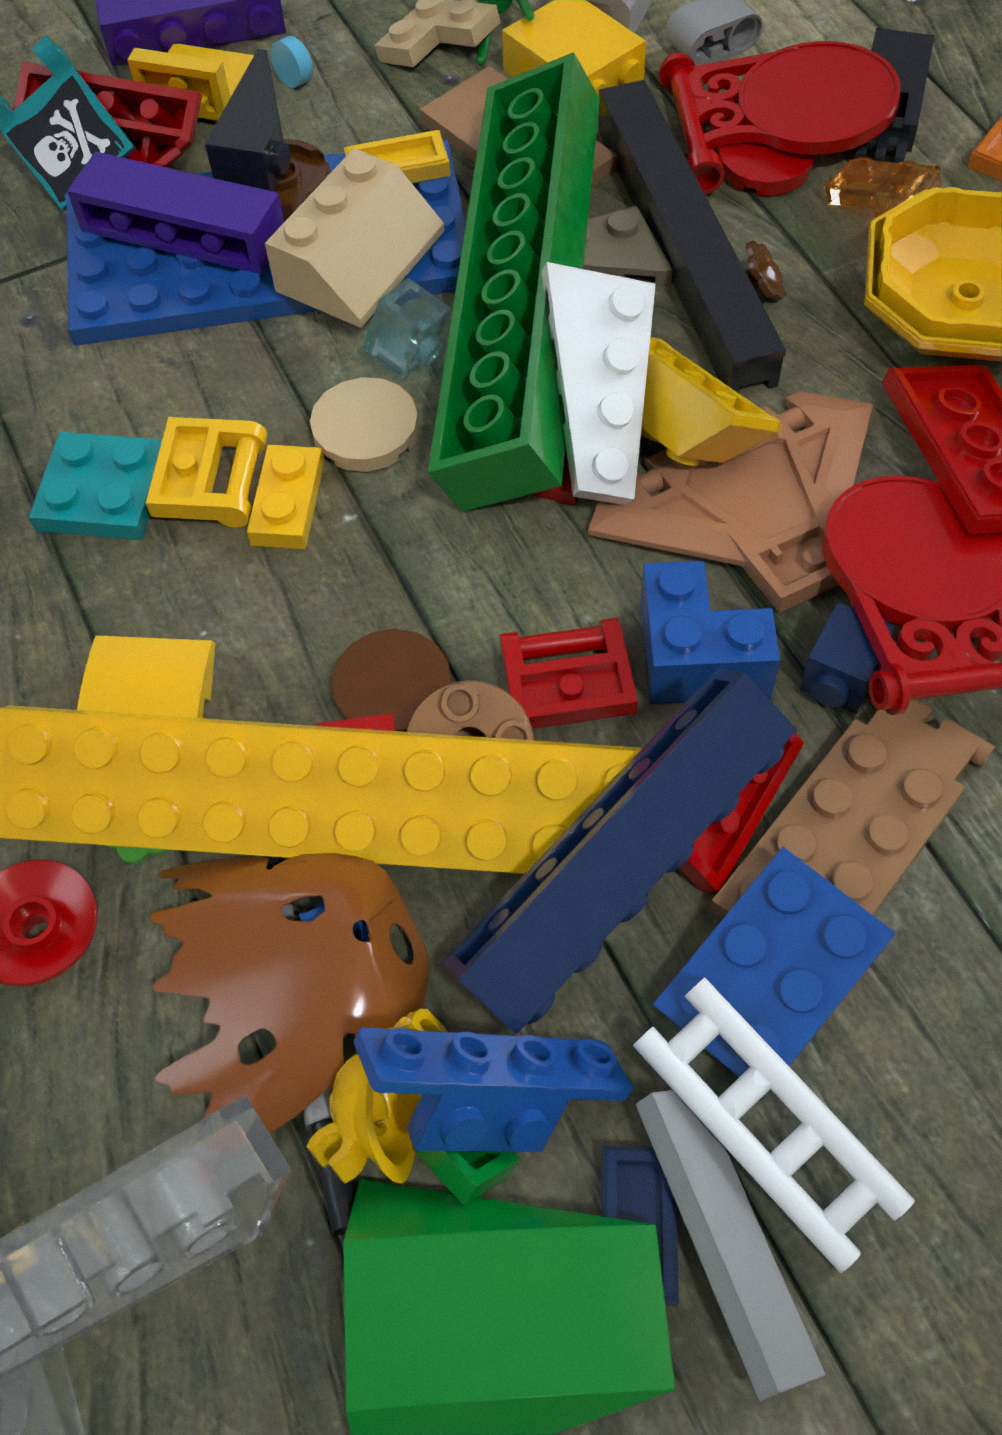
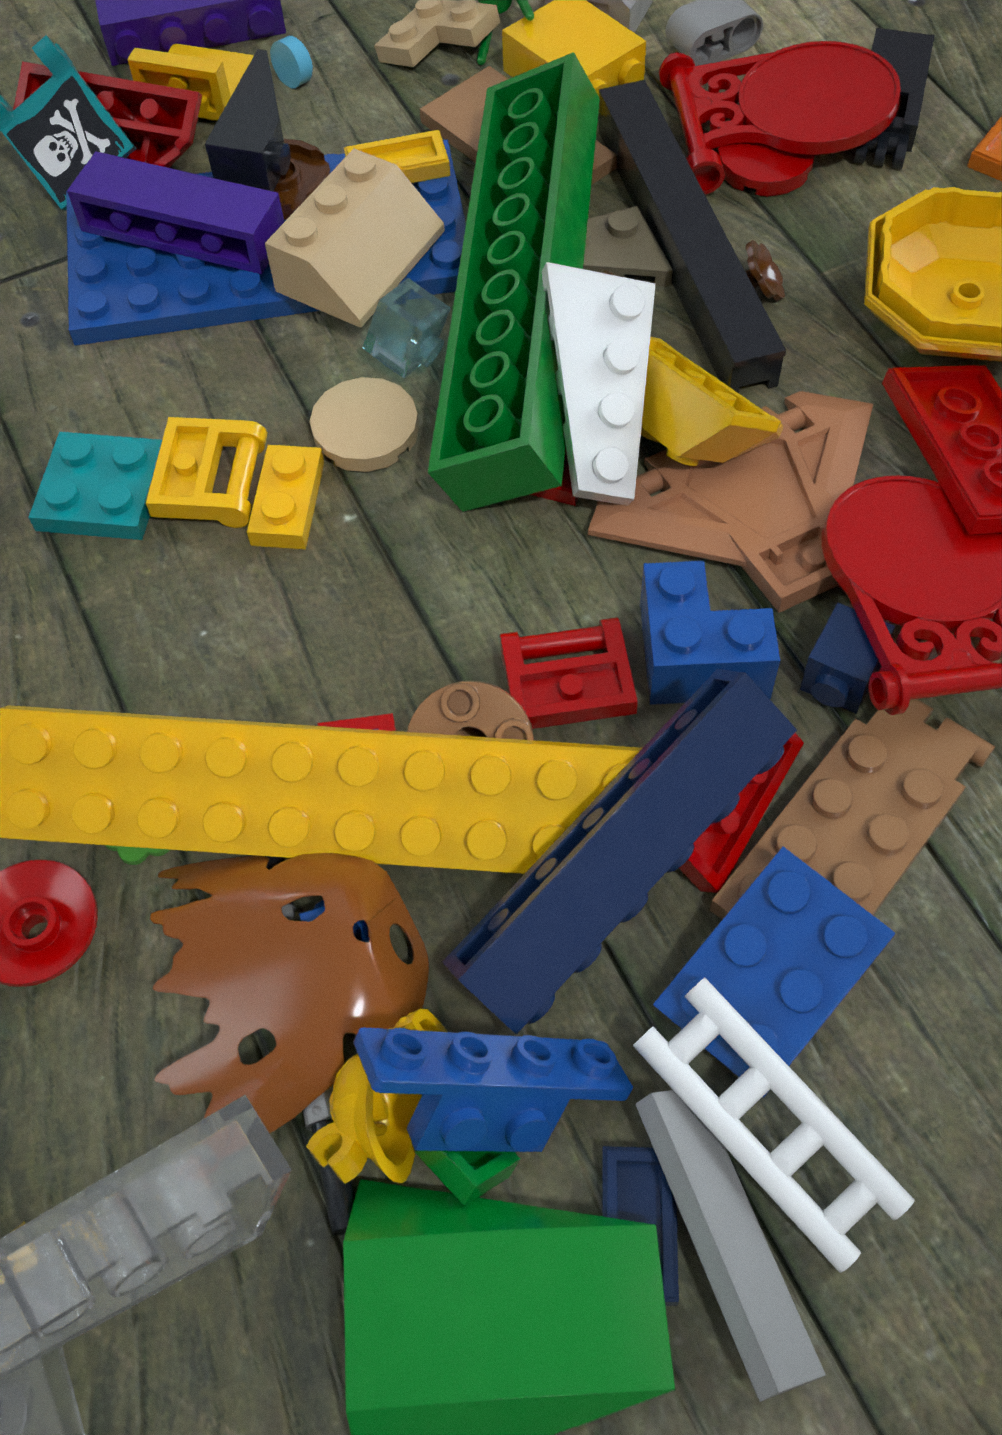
yellow slope [77,635,216,718] -> none
reddish brown tile [331,629,452,732] -> none
clear orange plate [825,157,942,218] -> none

